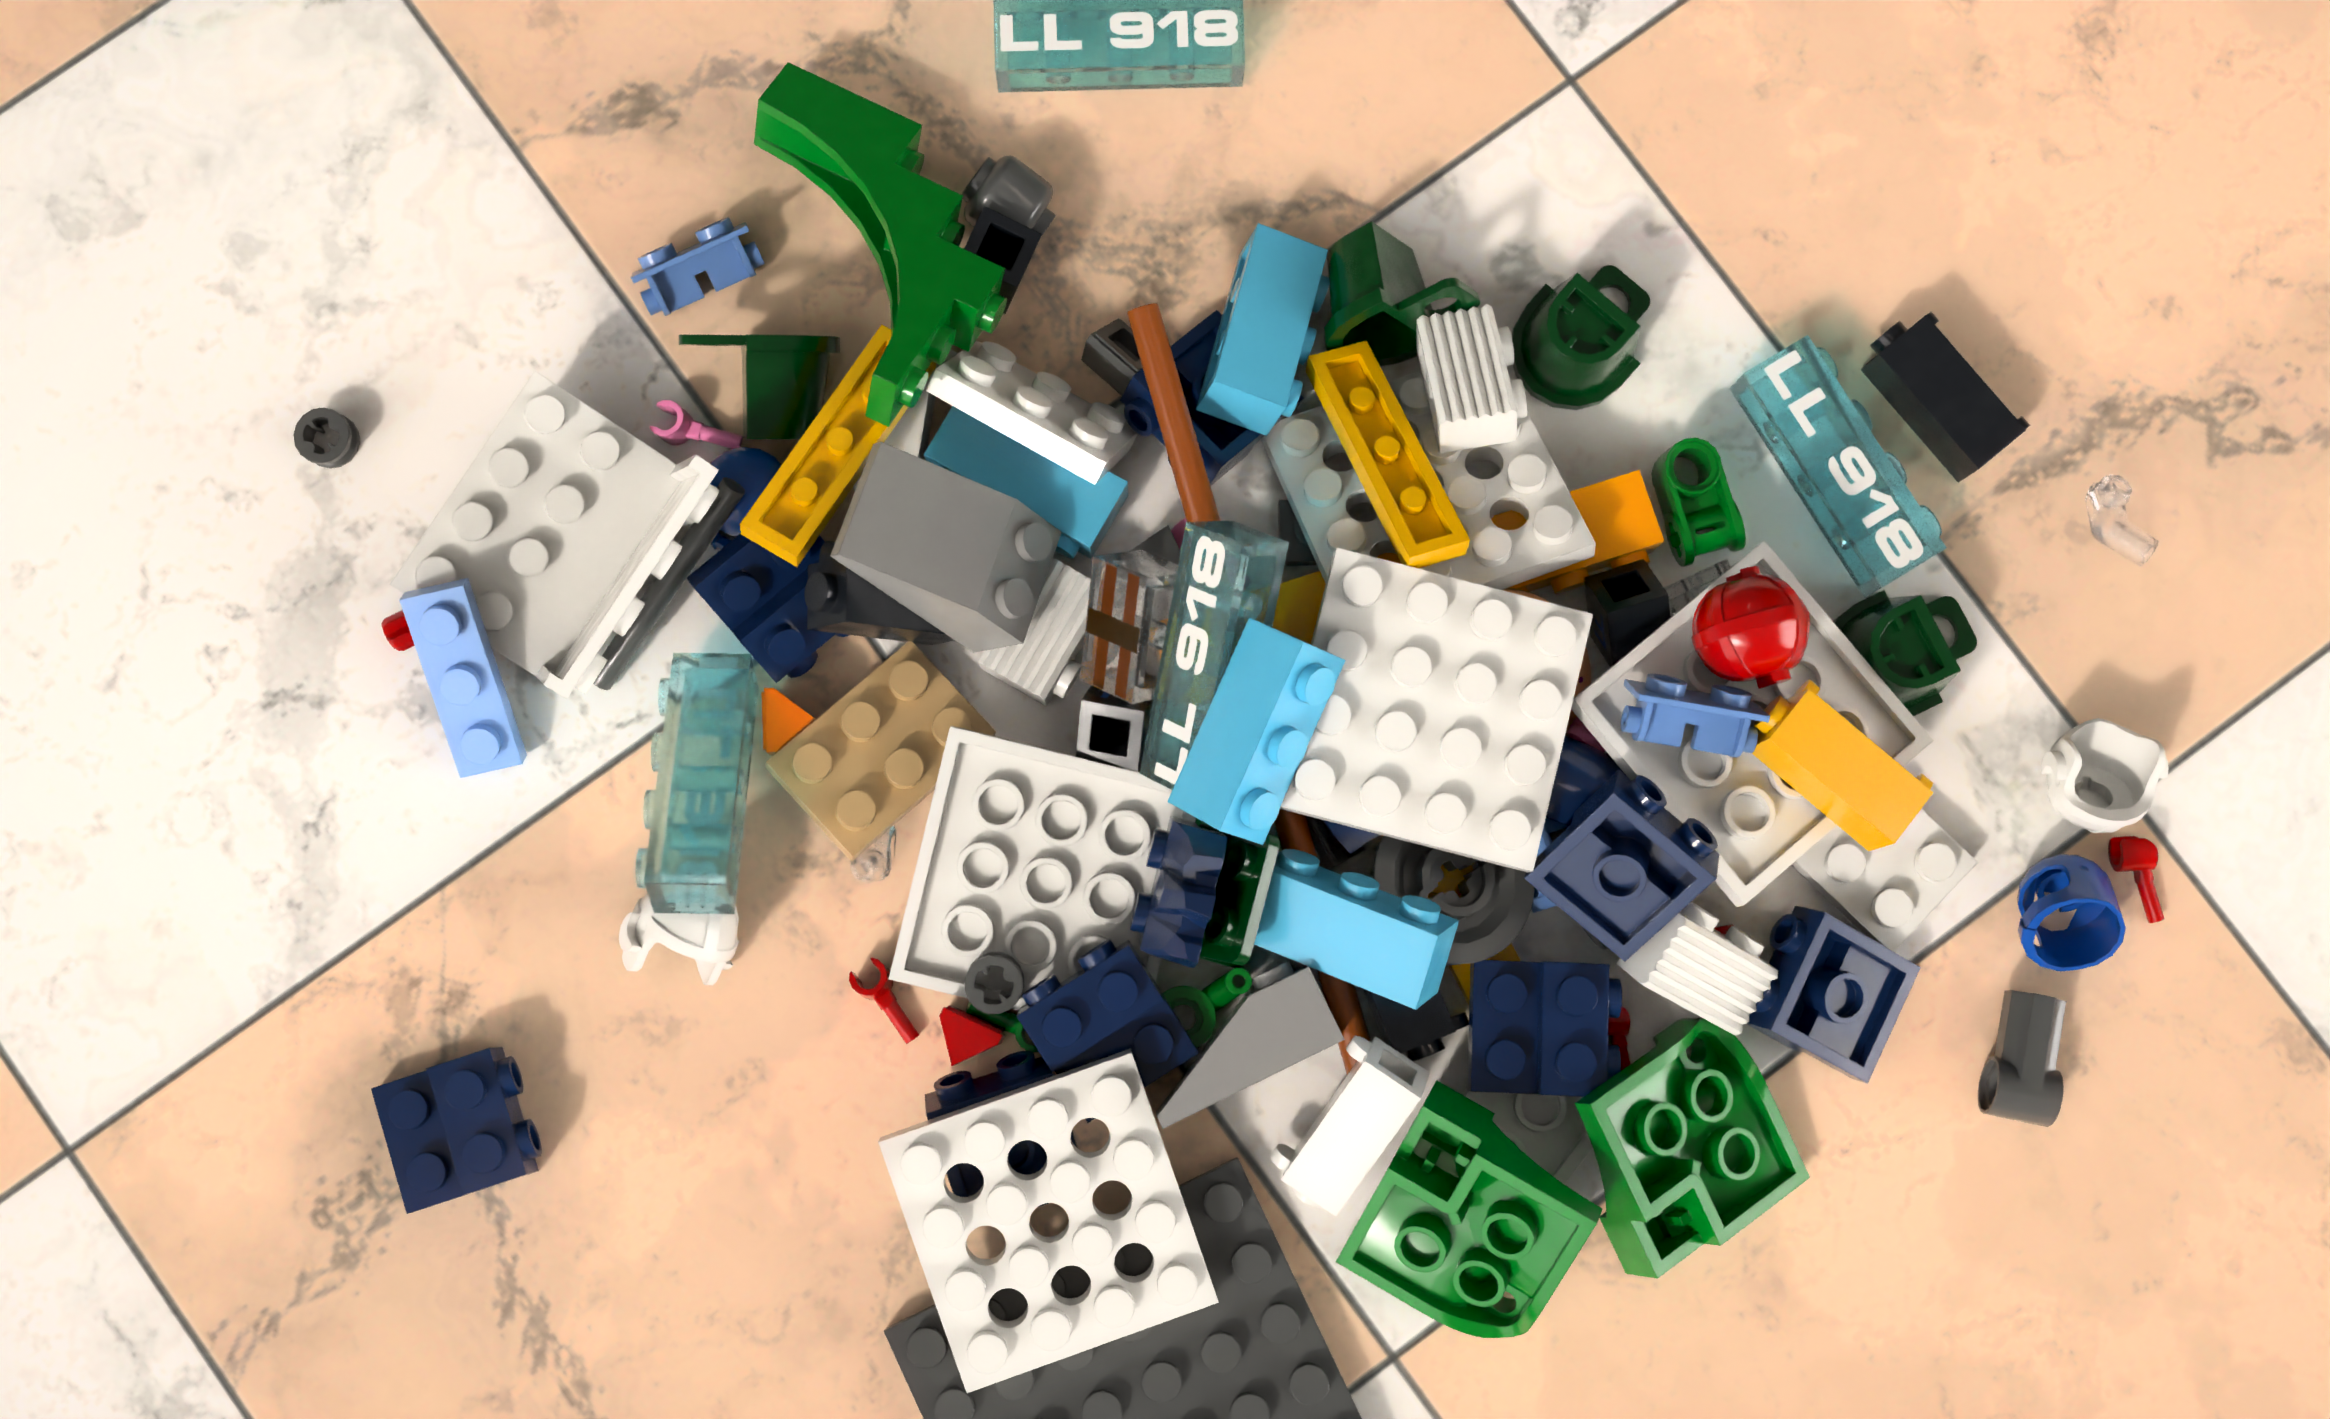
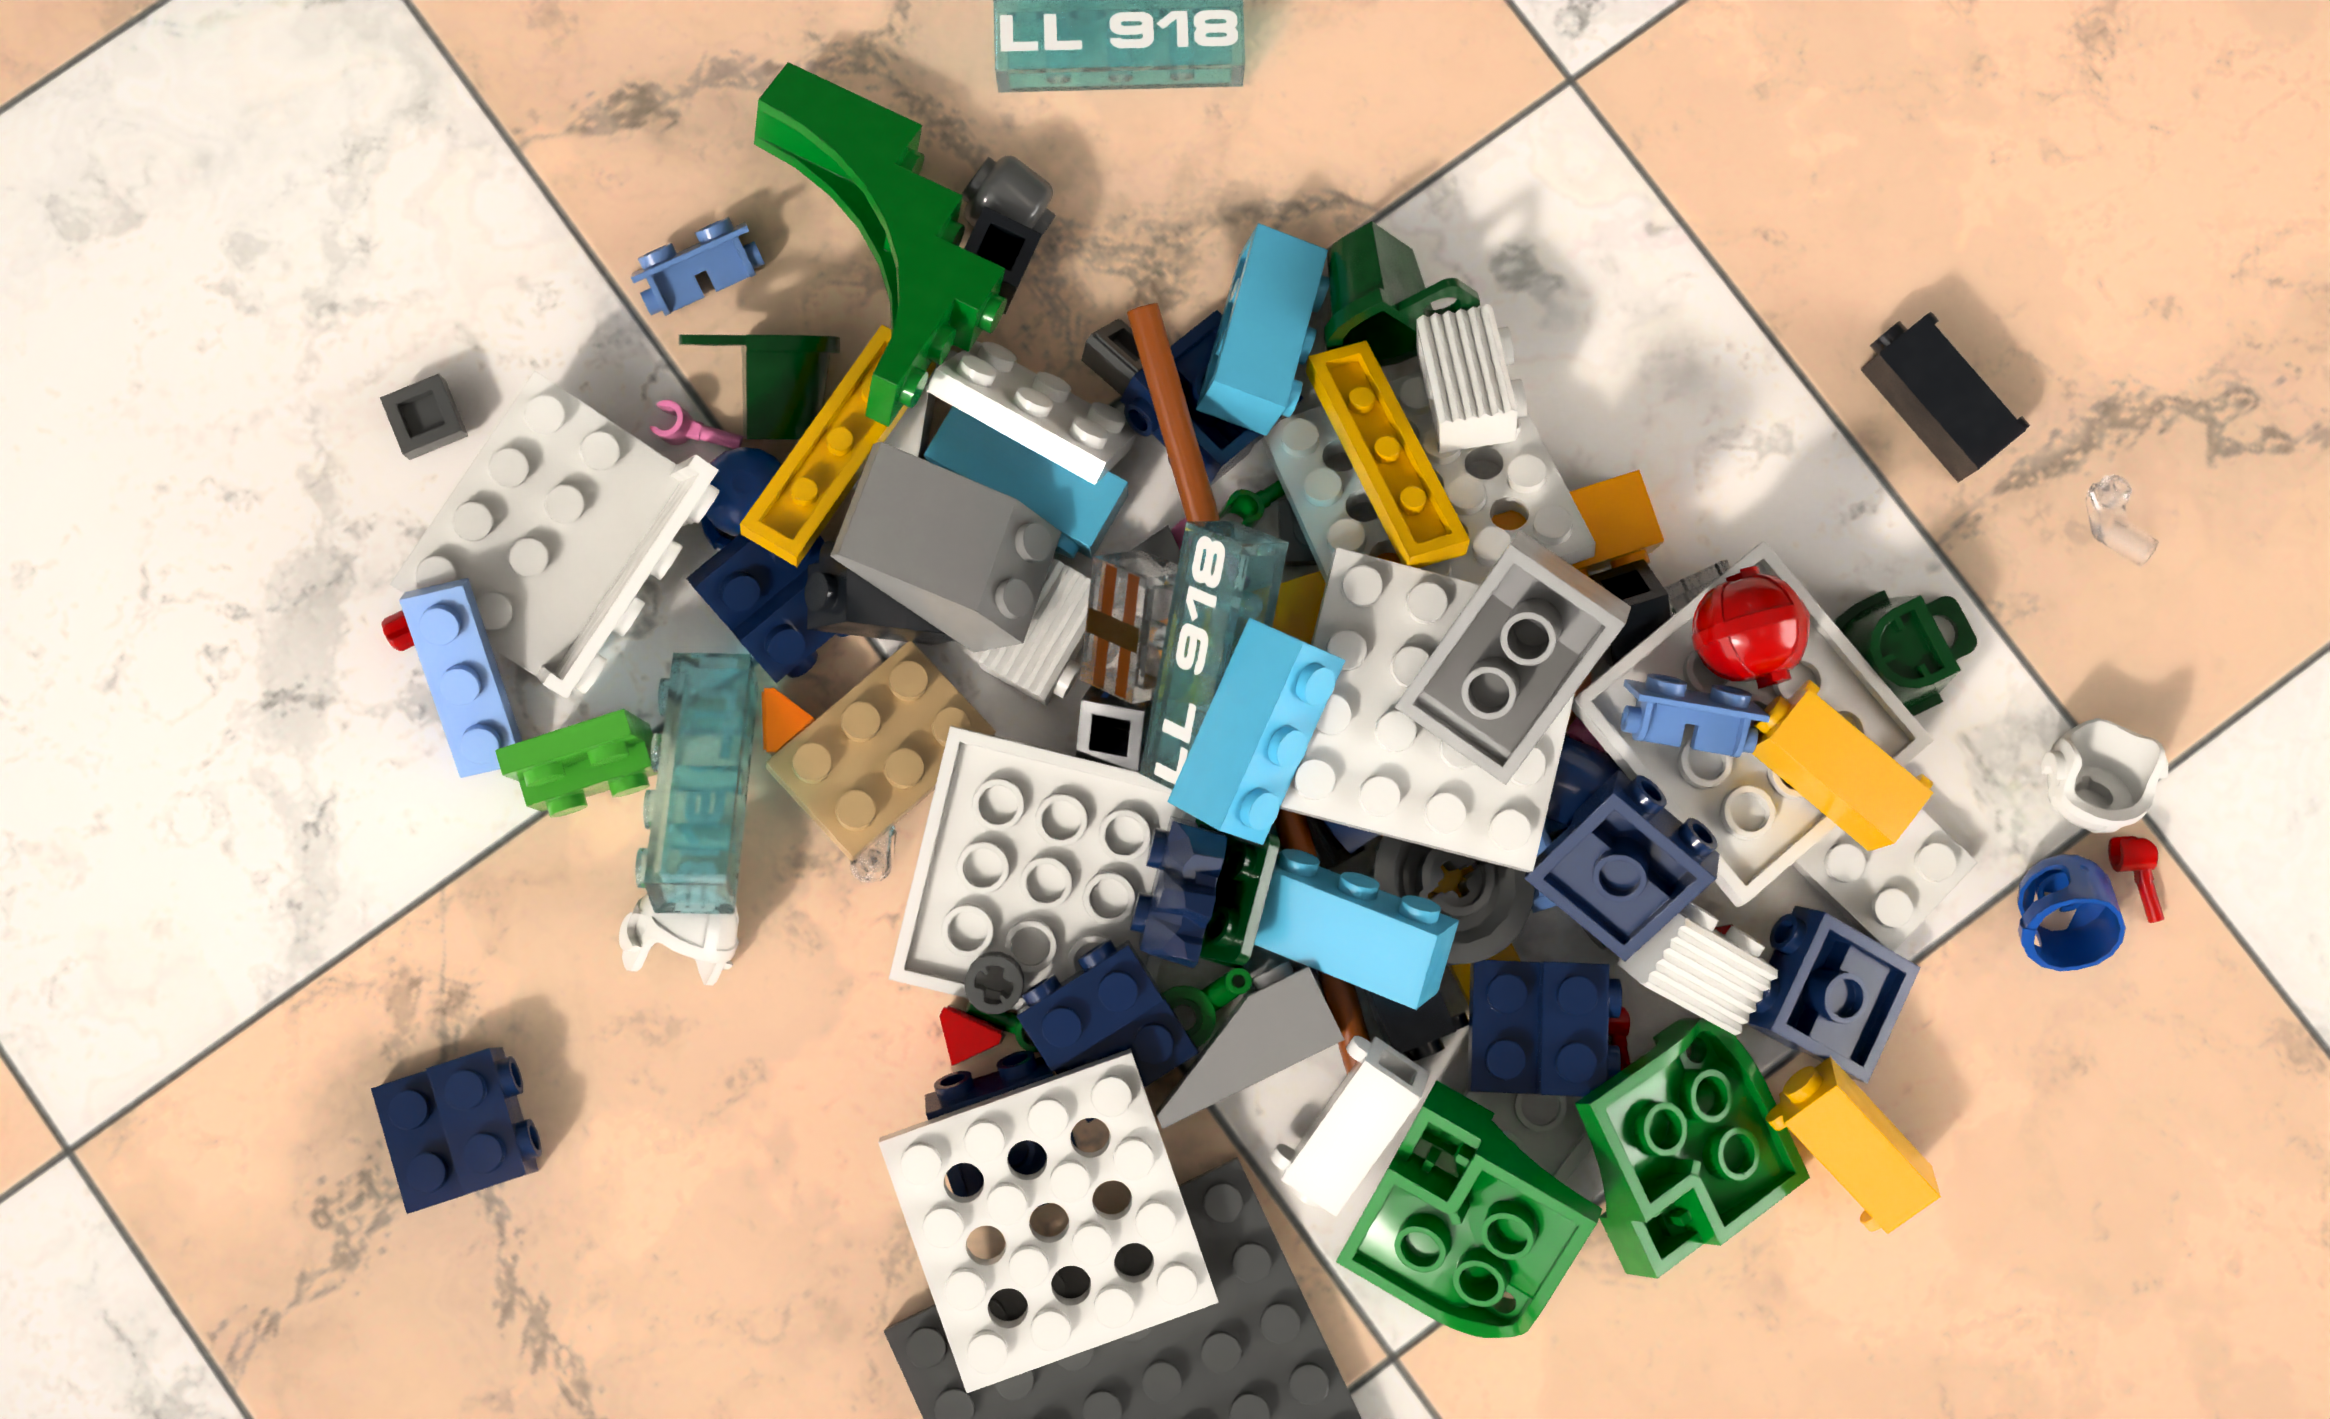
dark grey bush [293,408,360,469] -> none
dark grey bar [593,477,745,690] -> none
red hand [849,958,919,1044] -> none
dark green container [1511,265,1650,410] -> none
green piece [1651,438,1746,567] -> none
clear light blue brick [1730,335,1947,598] -> none
dark grey piece [1978,990,2066,1127] -> none
none -> dark grey plate [380,374,468,460]
none -> bright green plate [495,709,664,818]
none -> green hand [1219,480,1285,540]
none -> light grey slope [1395,530,1631,785]
none -> yellow brick [1766,1056,1941,1234]

